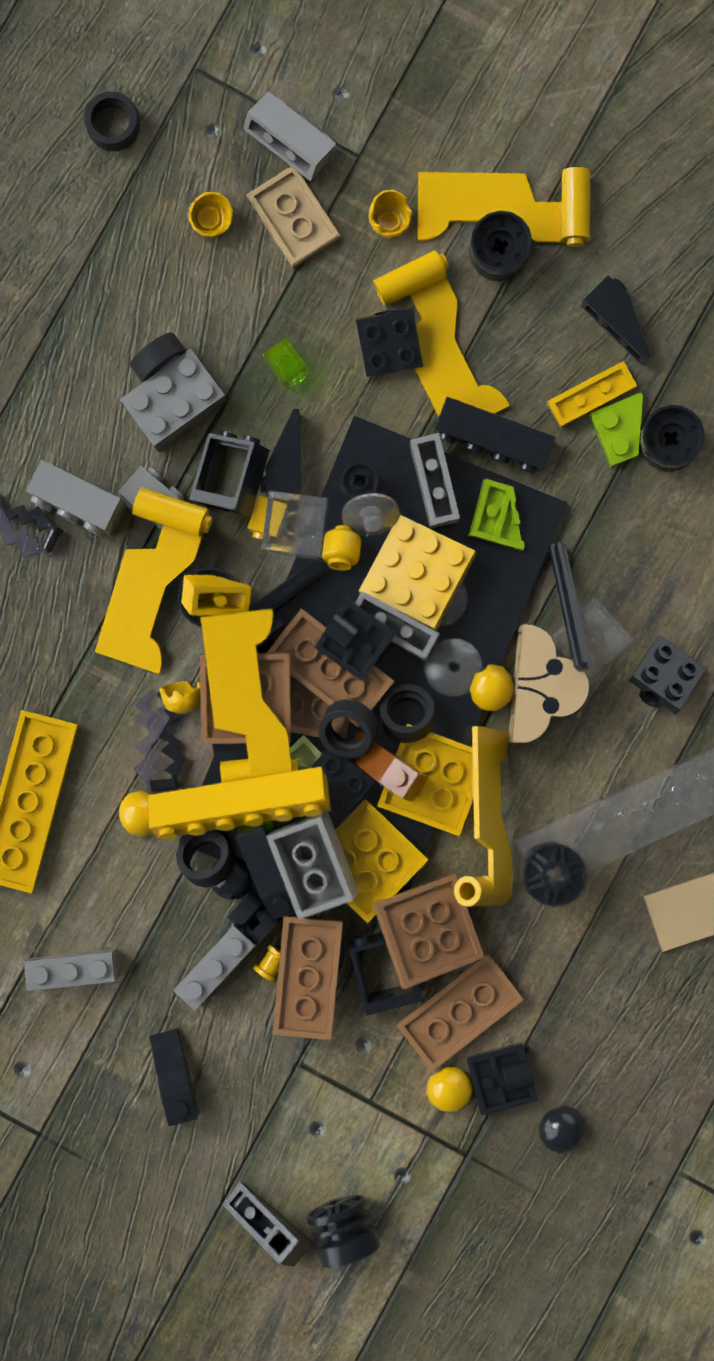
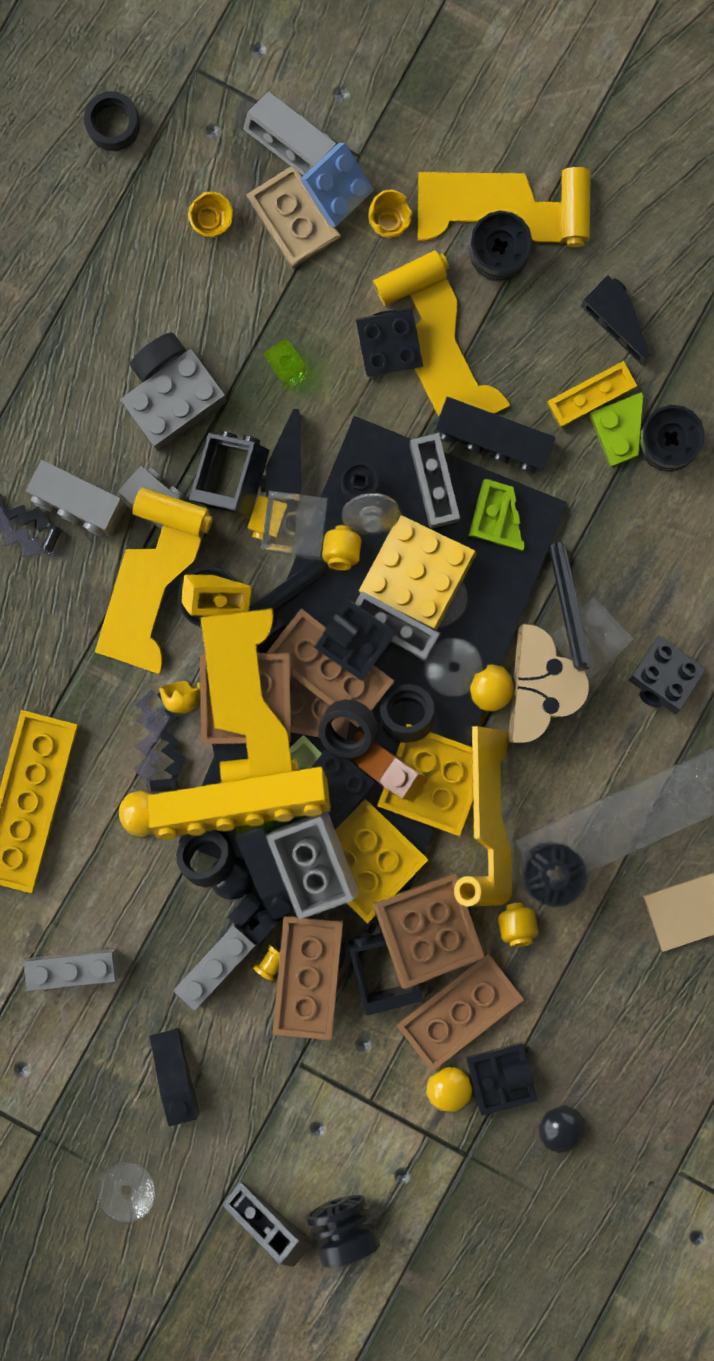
none -> clear dish [96,1163,155,1223]
none -> medium blue plate [300,143,374,227]
none -> yellow head [498,903,539,947]

